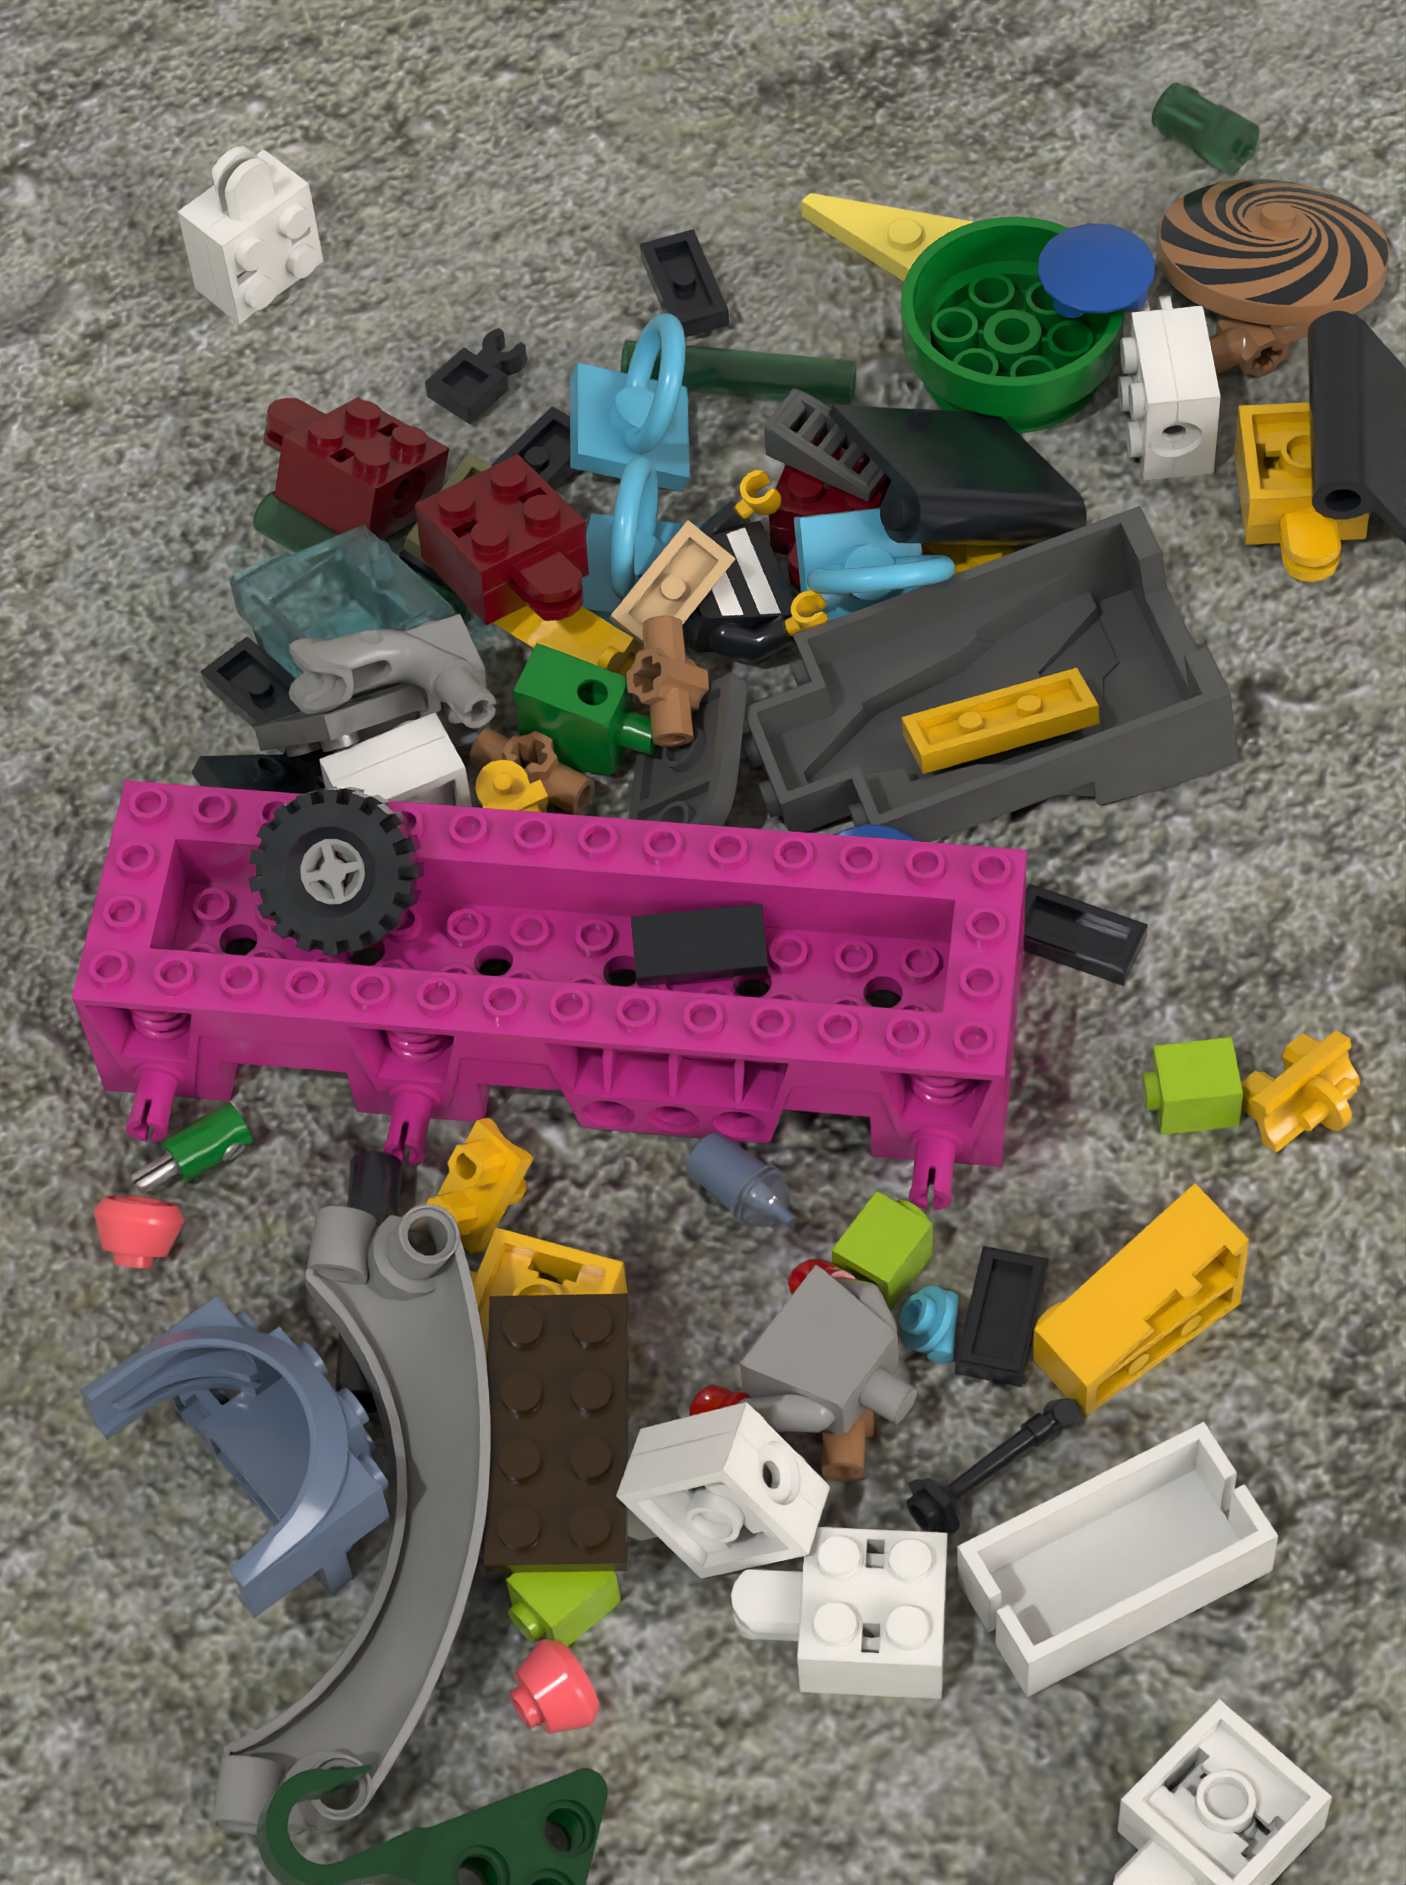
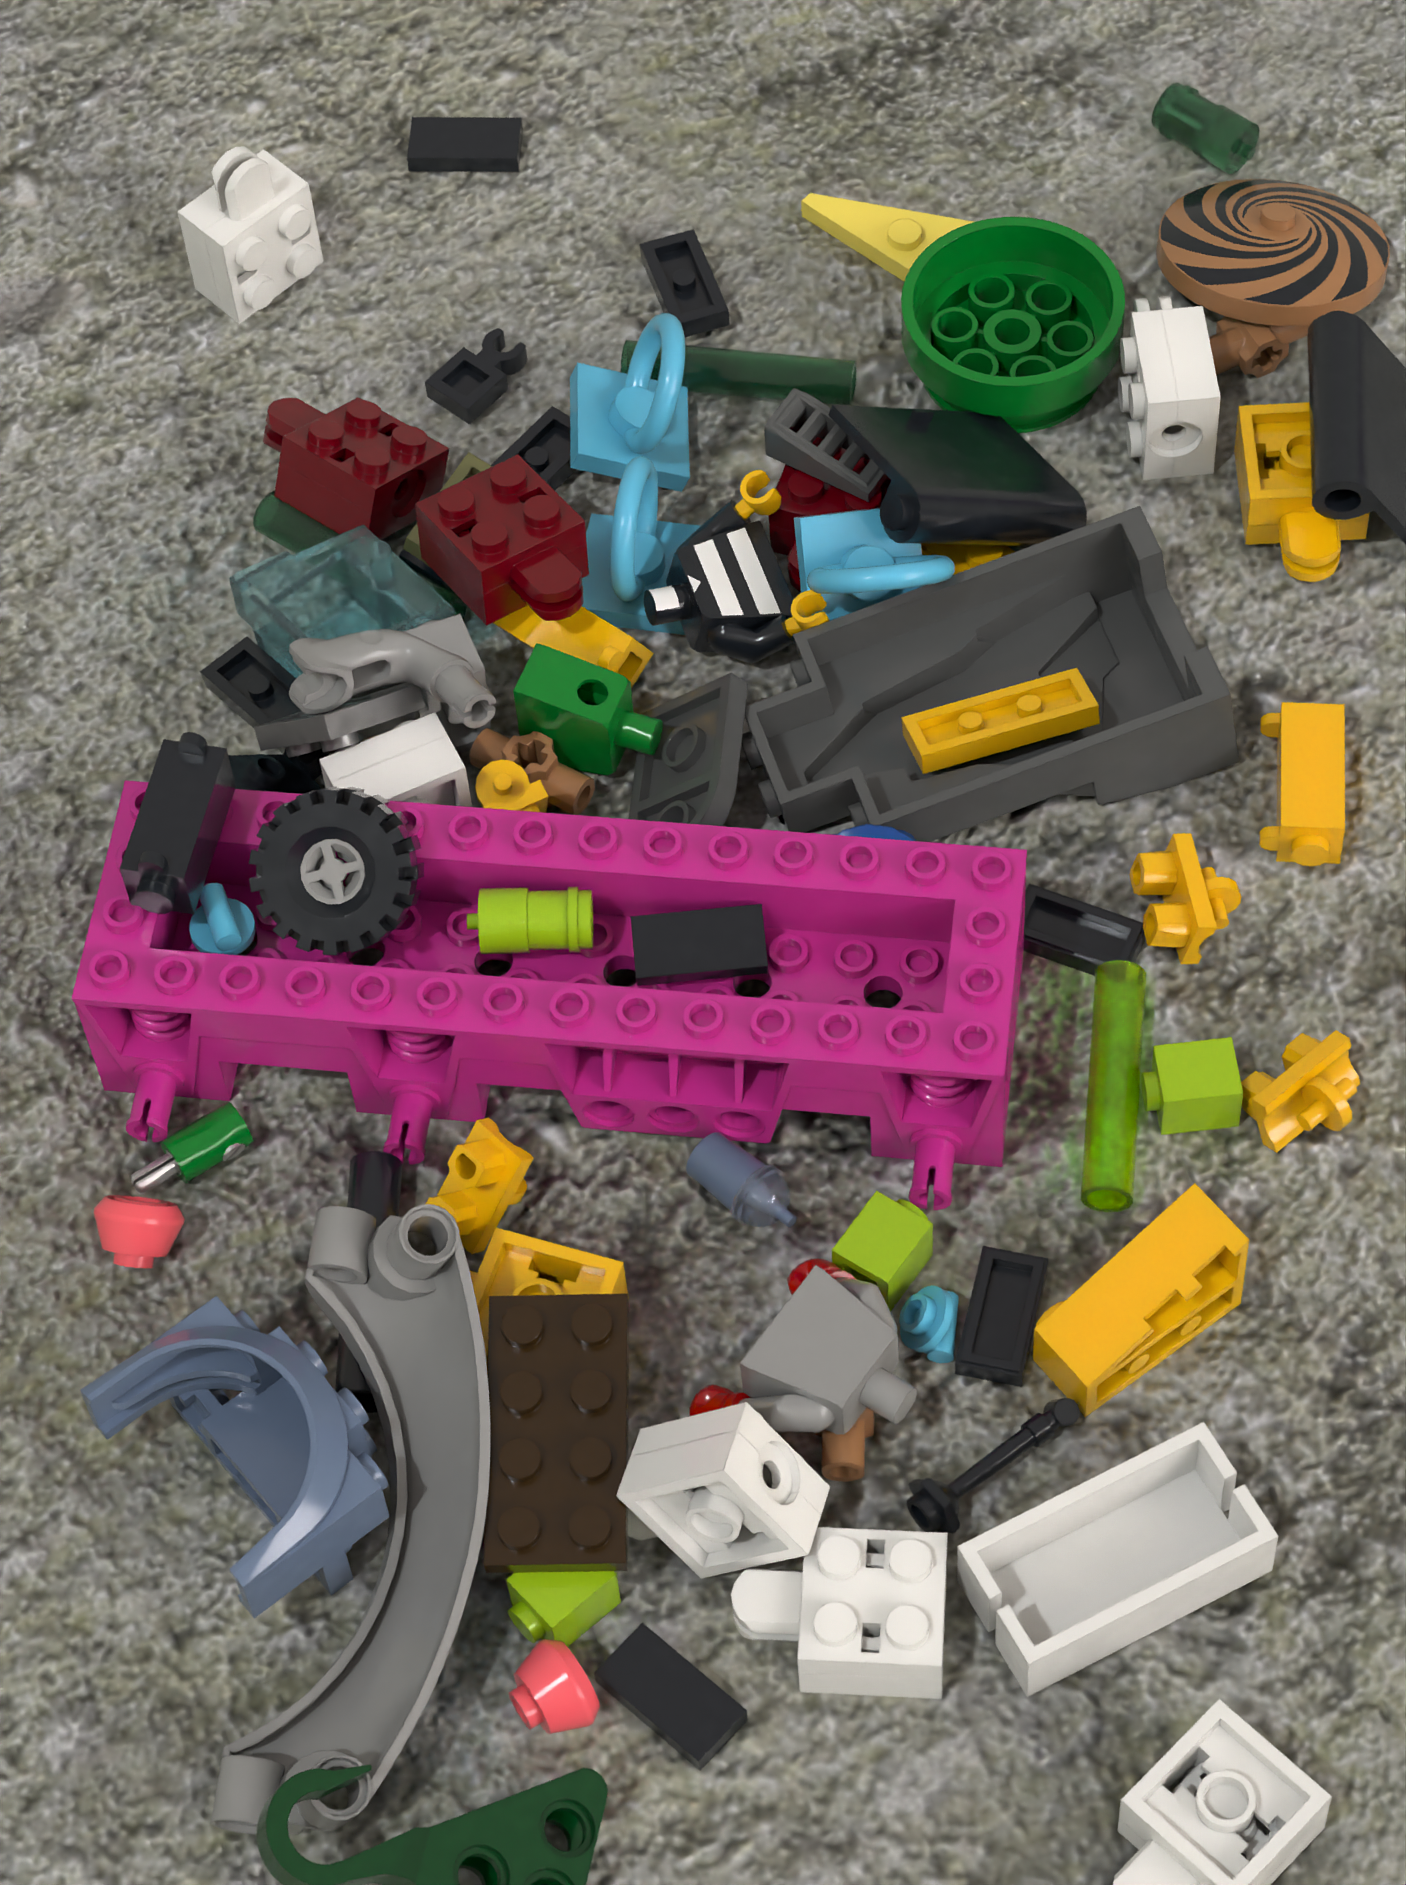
tan plate [609,520,736,646] -> none
medium nougat axle [626,616,709,747] -> none
blue dish [1038,223,1155,318] -> none
none -> black brick [120,732,236,914]
none -> medium azure plate [189,883,256,955]
none -> black tile [407,117,523,172]
none -> lime piece [467,887,594,954]
none -> black tile [594,1623,748,1770]
none -> clear neon green piece [1080,960,1146,1212]
none -> yellow hips [1129,833,1242,964]
none -> yellow brick [1259,702,1345,866]

